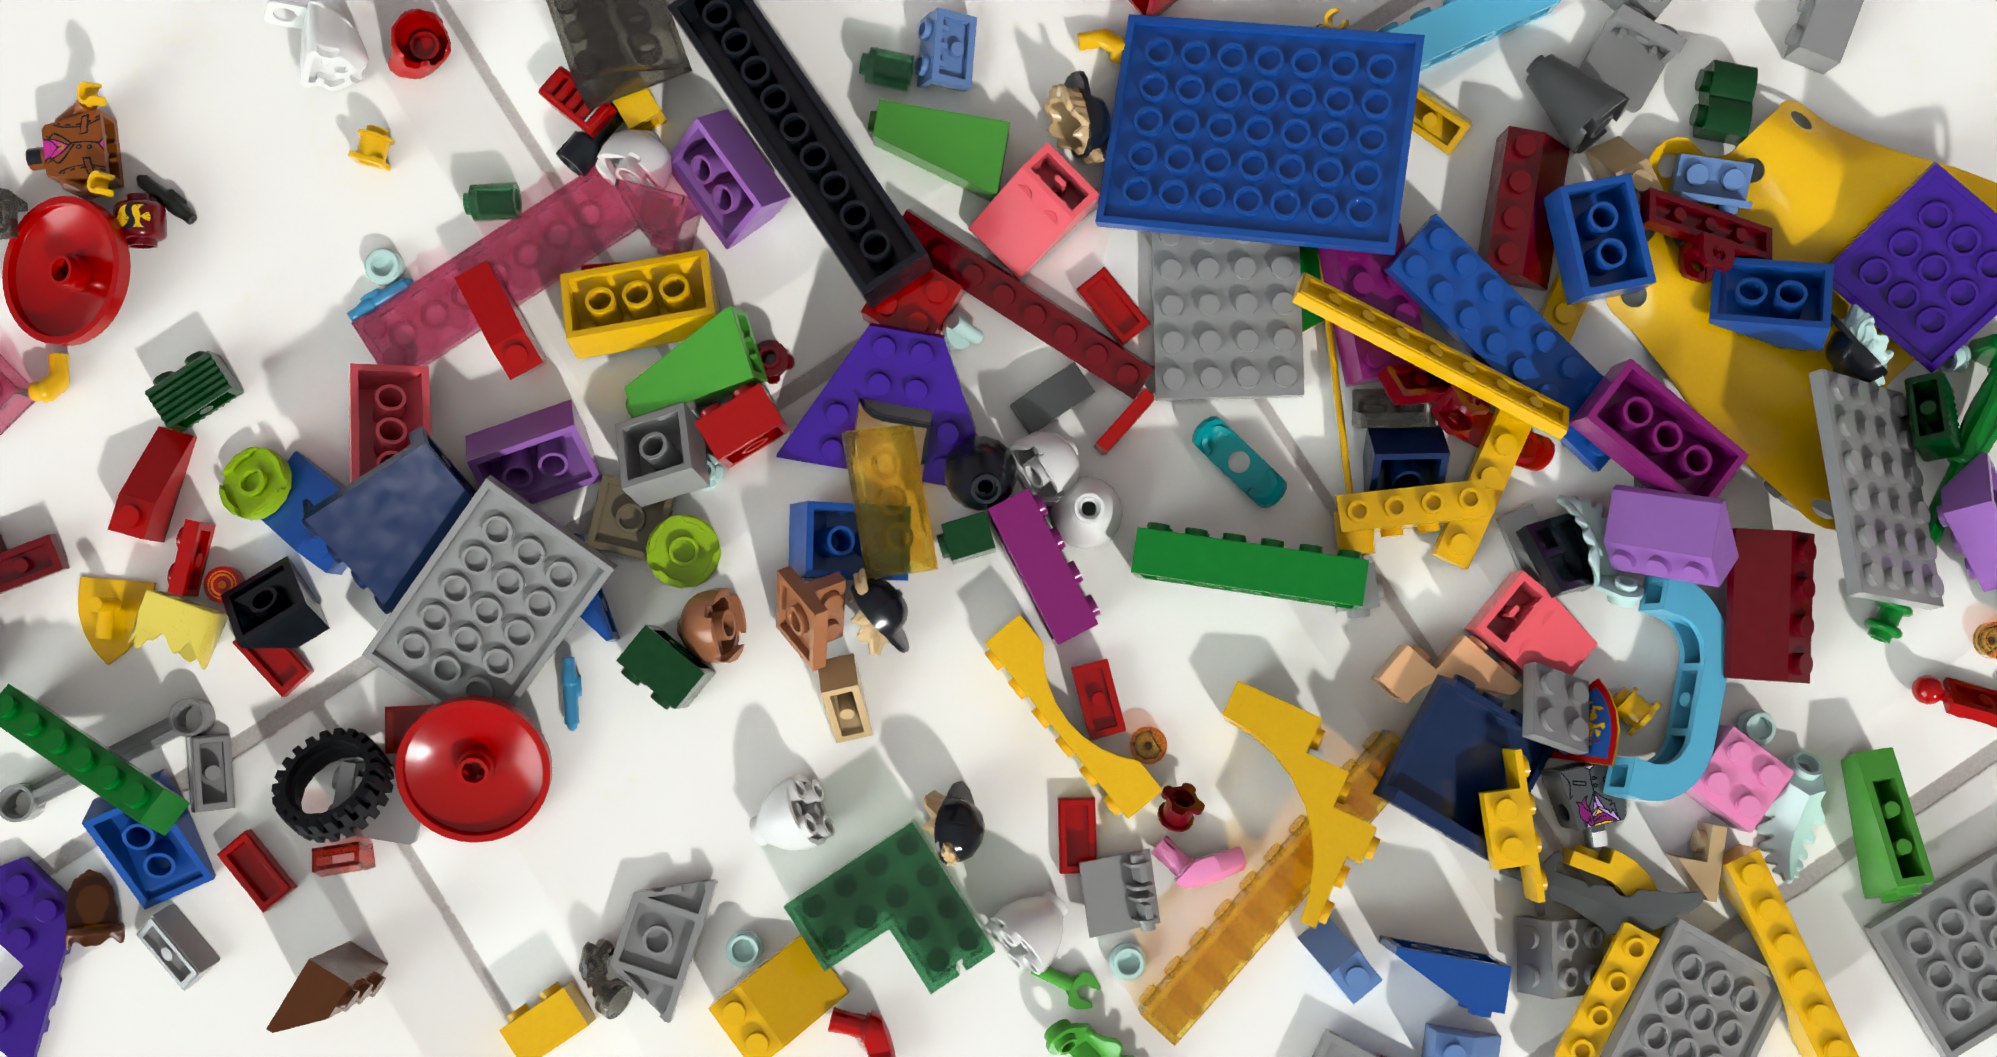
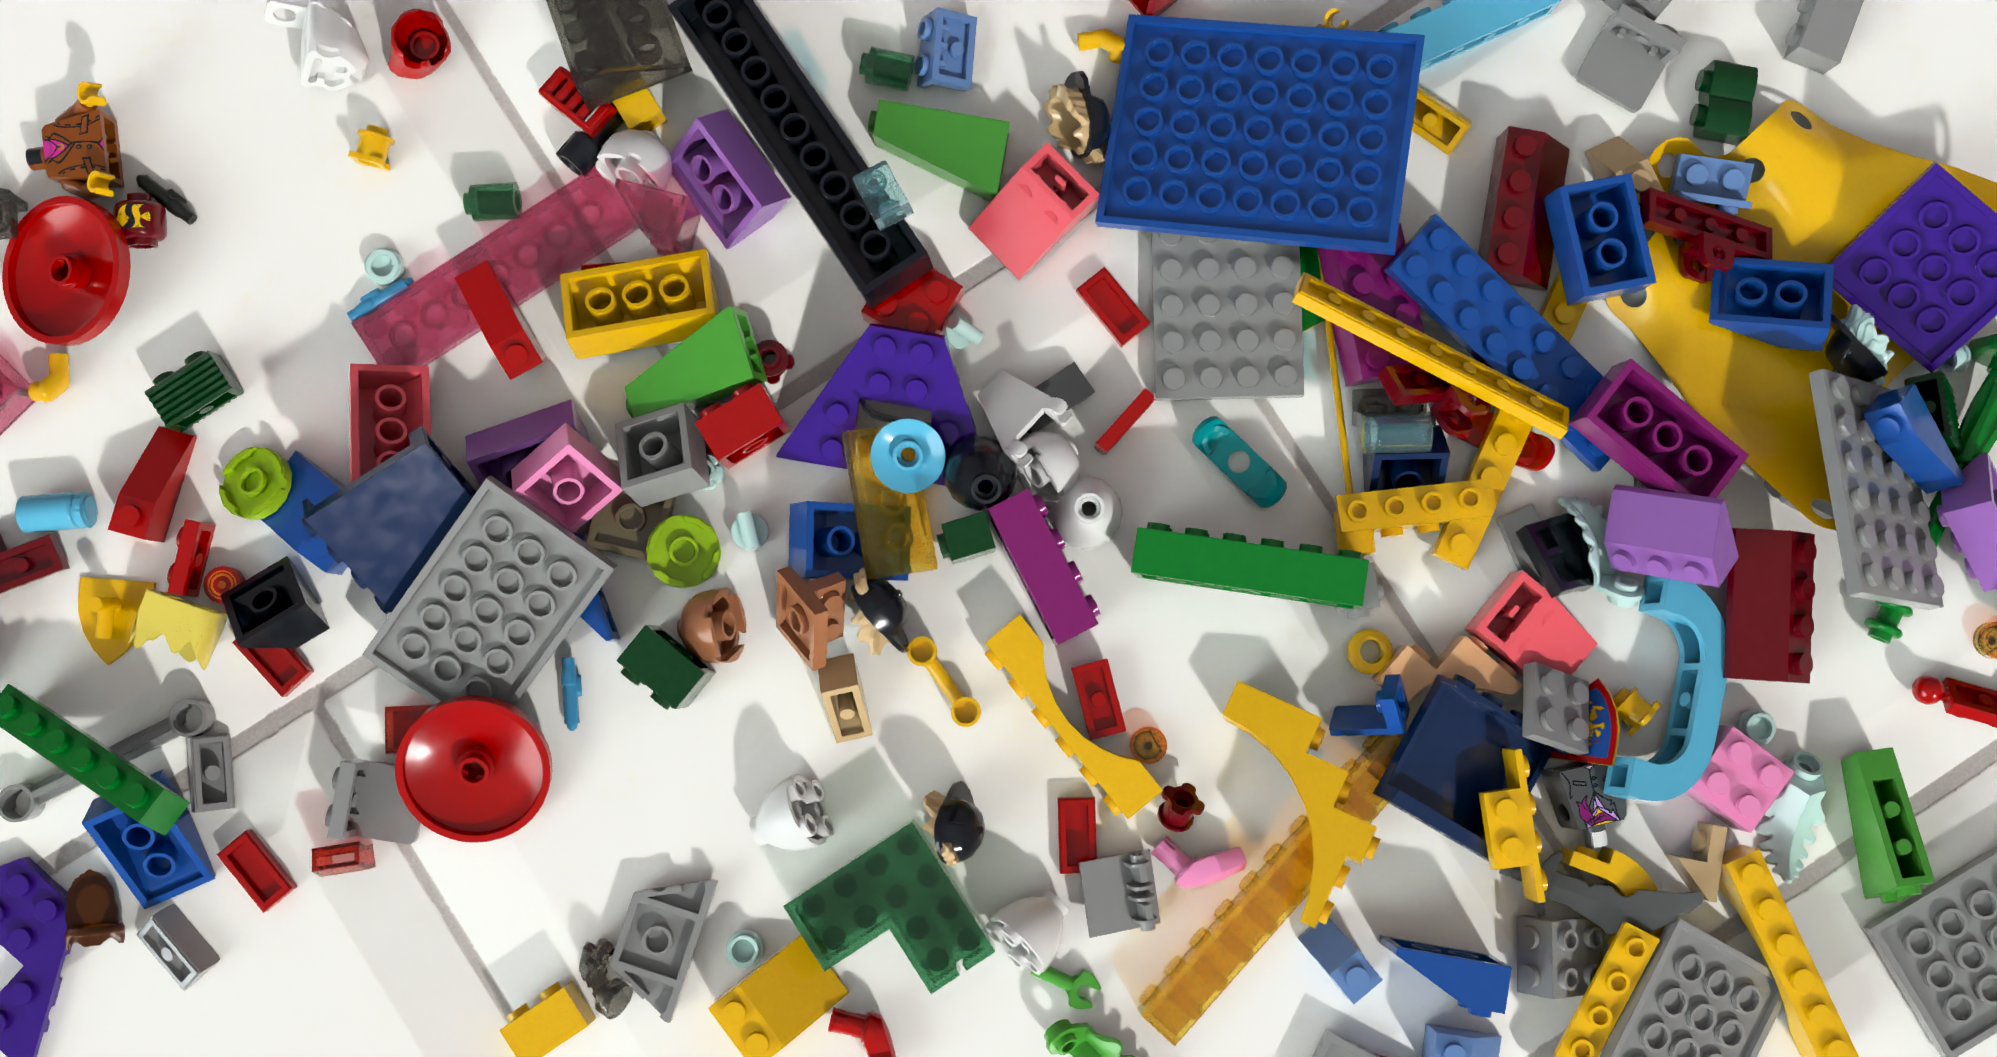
reddish brown slope [266,941,388,1033] -> none
black tyre [271,728,394,843] -> none
dark red plate [903,209,1155,400] -> none
light aqua plate [1109,942,1147,981] -> none
dark grey cone [1526,54,1631,154] -> none
none -> medium azure piece [15,491,98,533]
none -> bright pink brick [511,423,623,533]
none -> light aqua plate [731,511,769,551]
none -> clear light blue bracket [852,161,914,231]
none -> medium azure dish [870,418,946,493]
none -> yellow bar [907,636,981,727]
none -> white flag [977,370,1073,468]
none -> blue bracket [1329,674,1410,736]
none -> yellow piece [1347,628,1393,675]
none -> clear light blue piece [1360,415,1433,454]
none -> blue slope [1863,383,1966,494]

